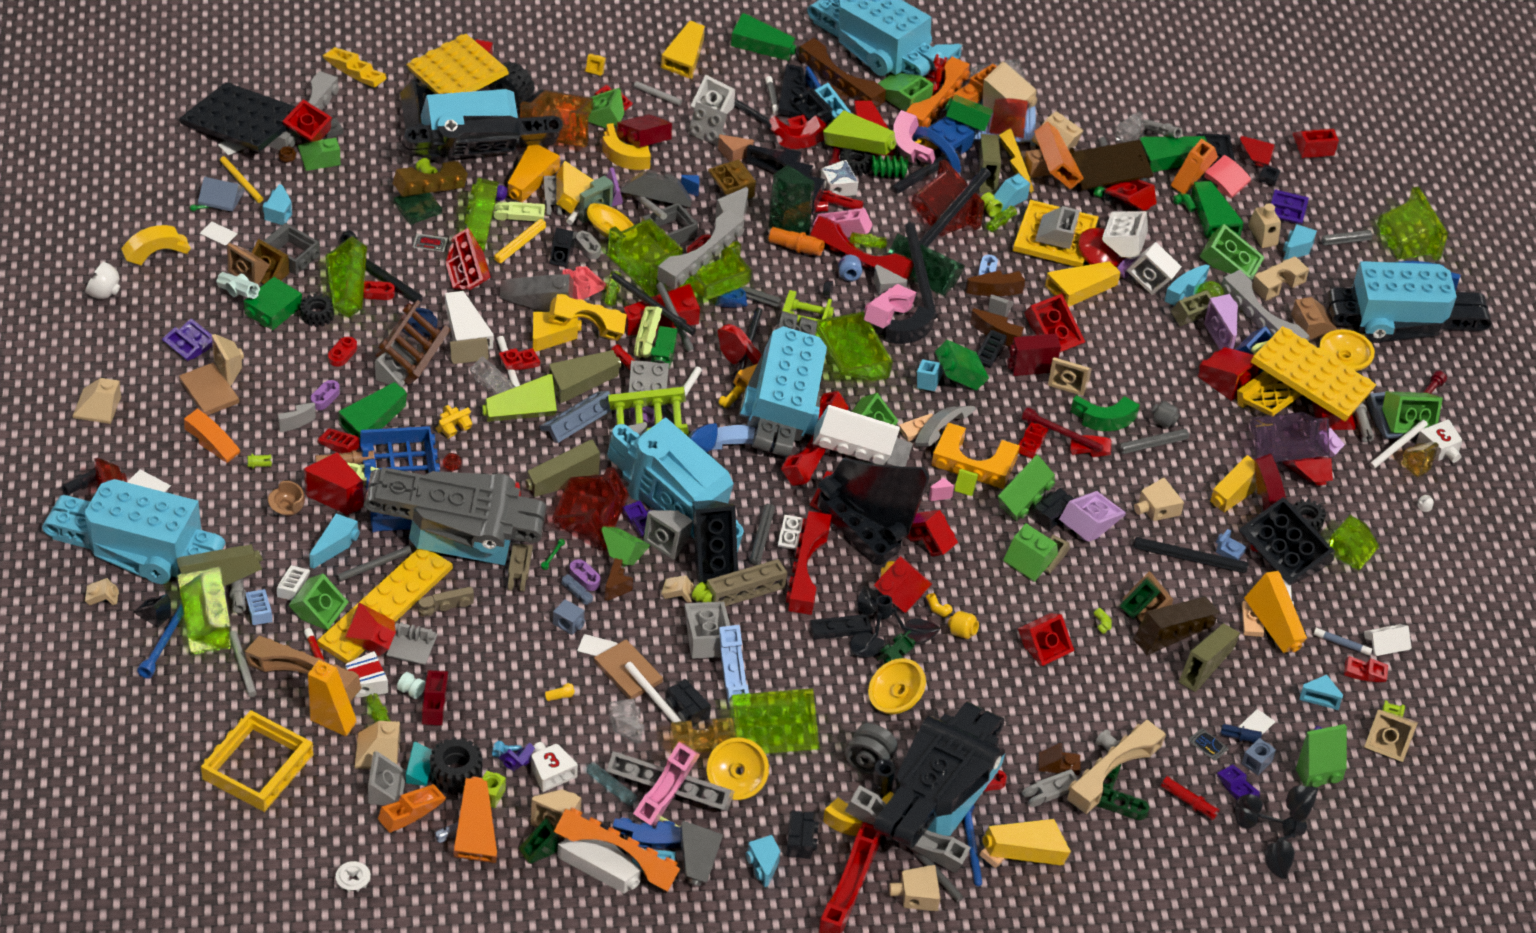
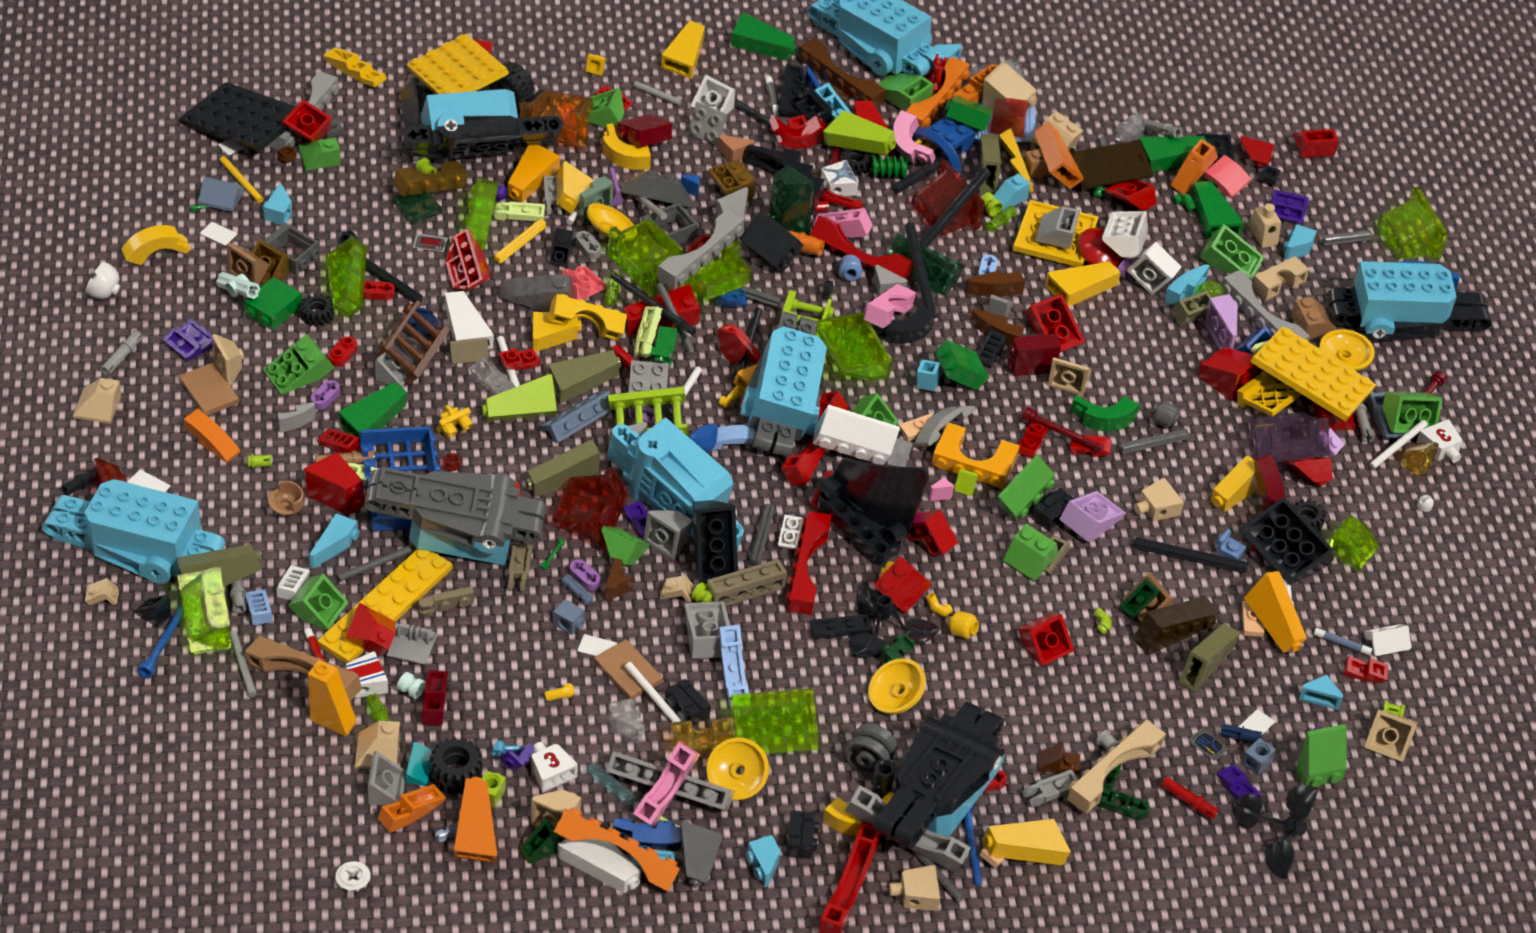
yellow window [201,710,313,812] -> none
clear neon green pin [850,232,887,249] -> none
none -> light grey pin [100,330,143,376]
none -> bright green slope [263,334,335,395]
none -> black slope [739,210,804,273]

